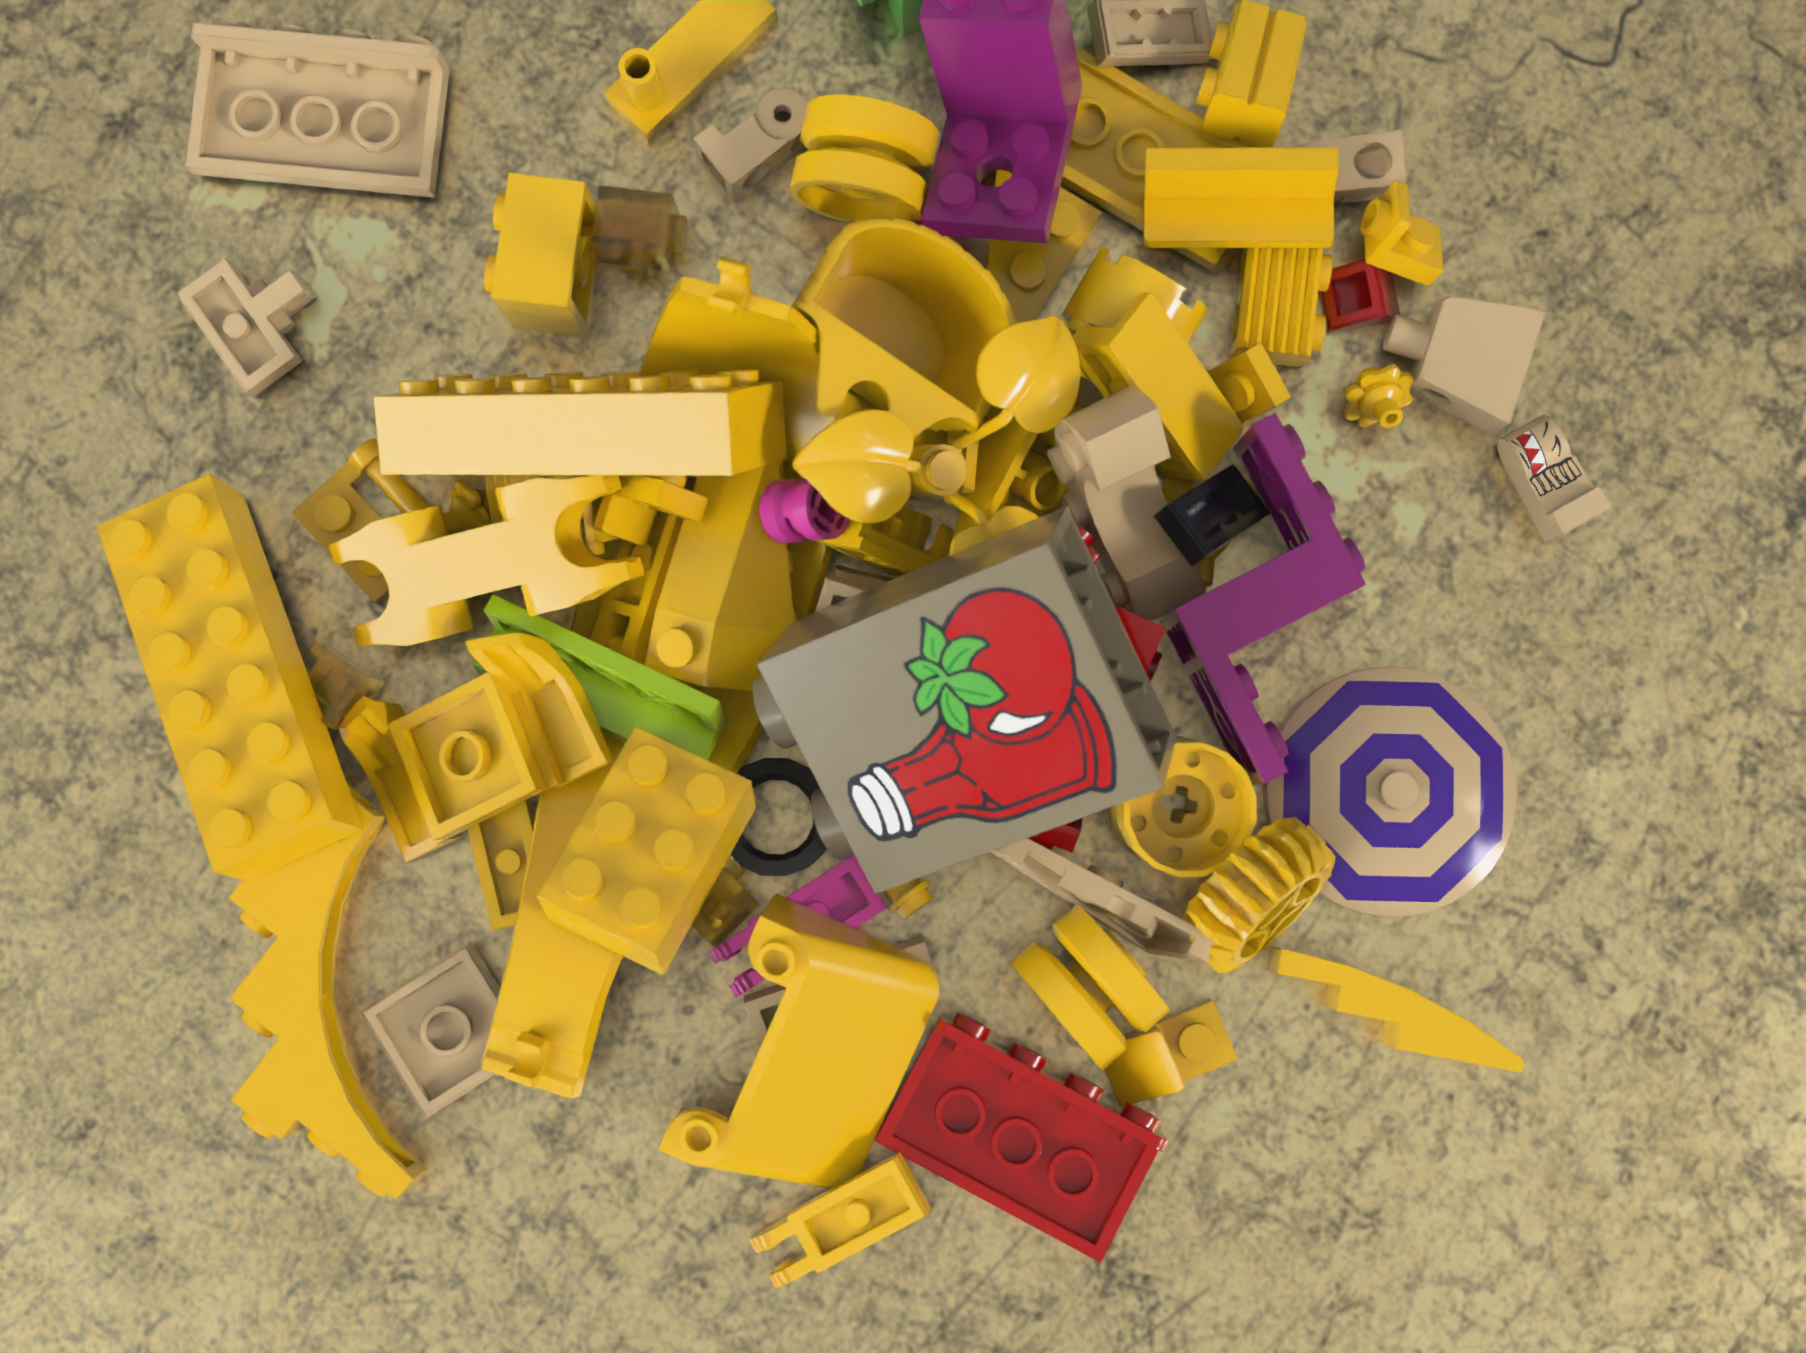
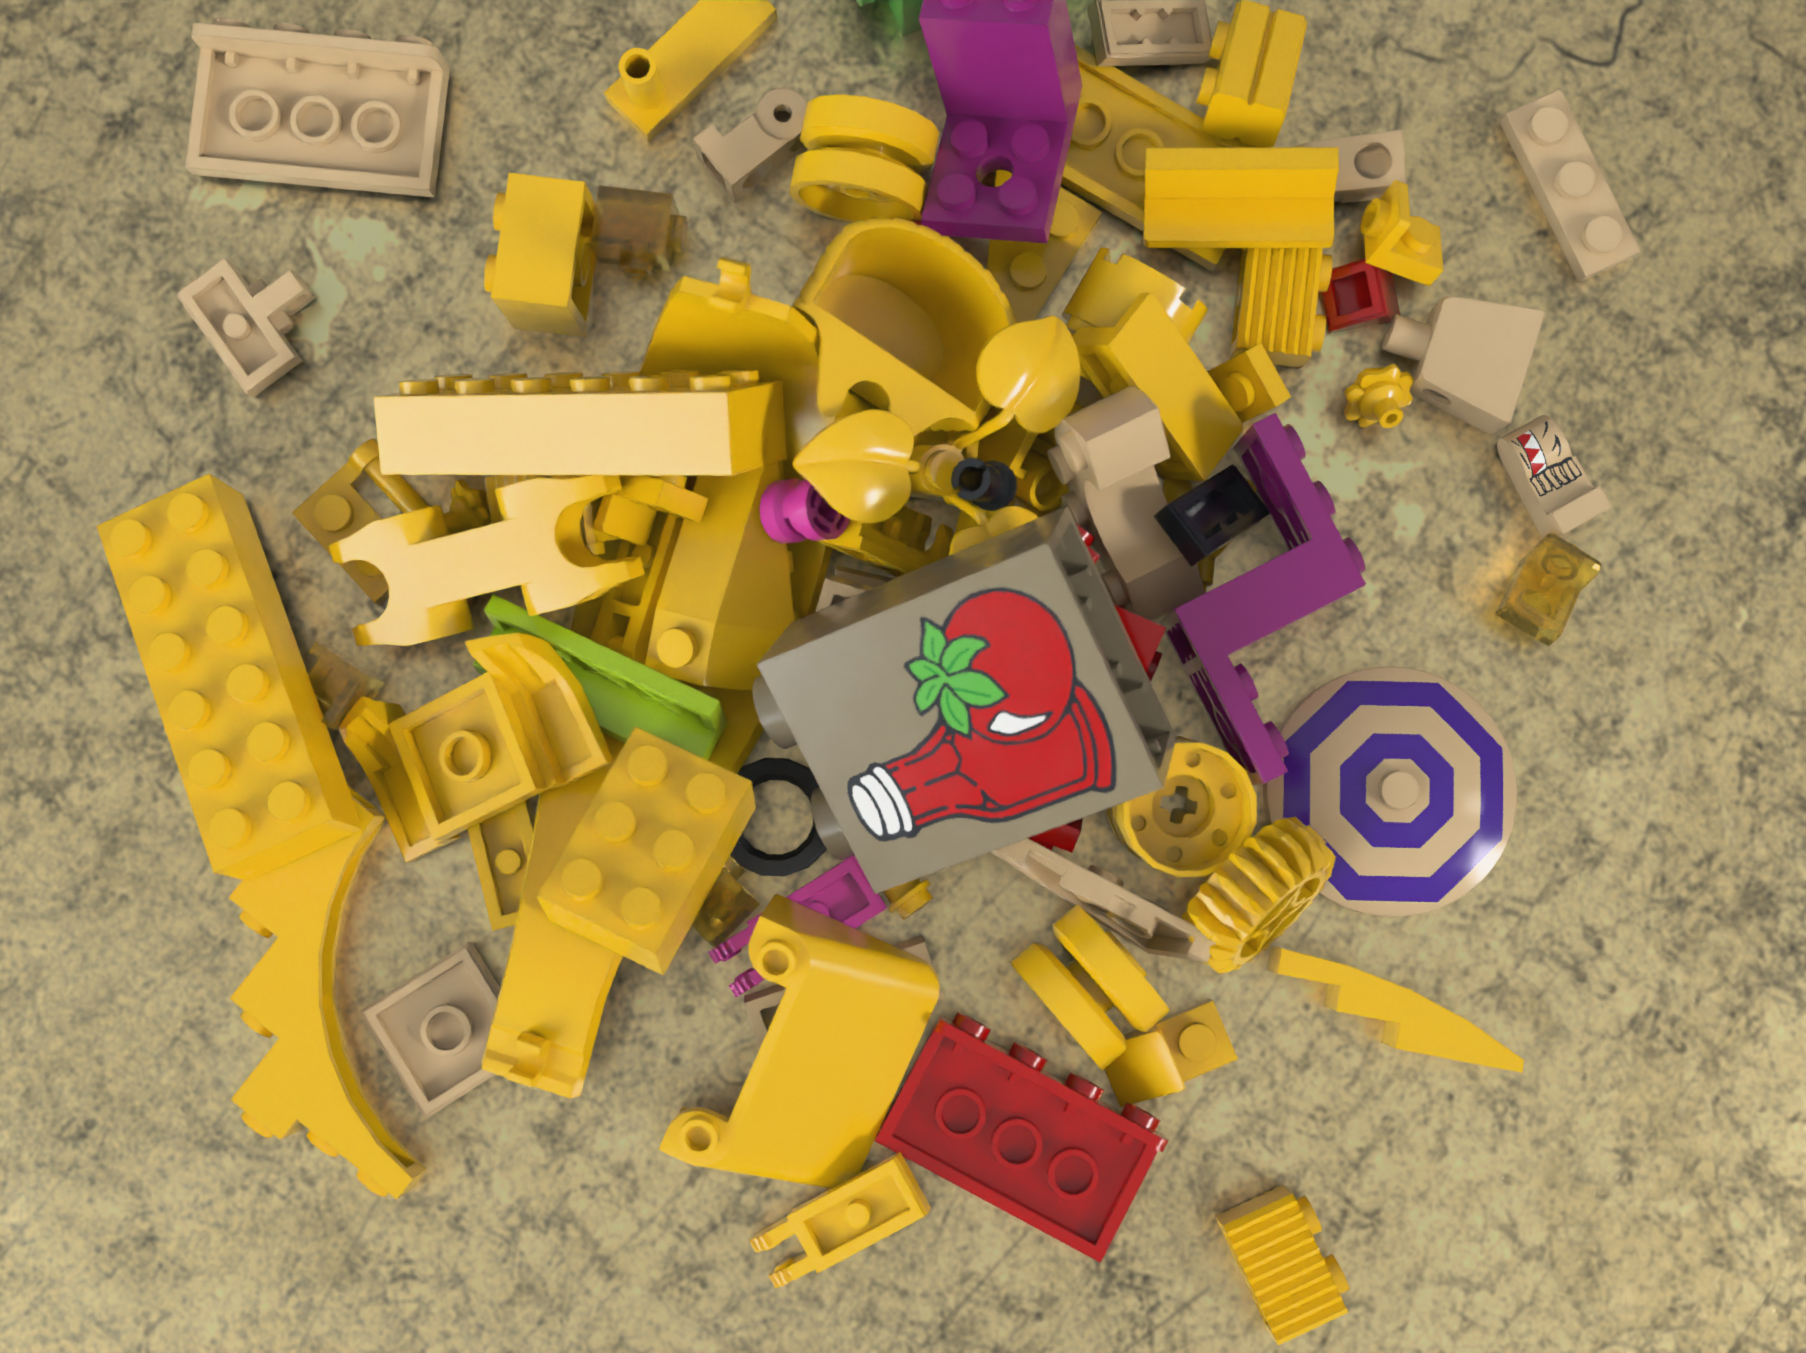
none -> black pin [951,458,1017,511]
none -> yellow brick [1216,1185,1350,1345]
none -> clear yellow bracket [1495,533,1602,647]
none -> tan plate [1499,89,1641,283]

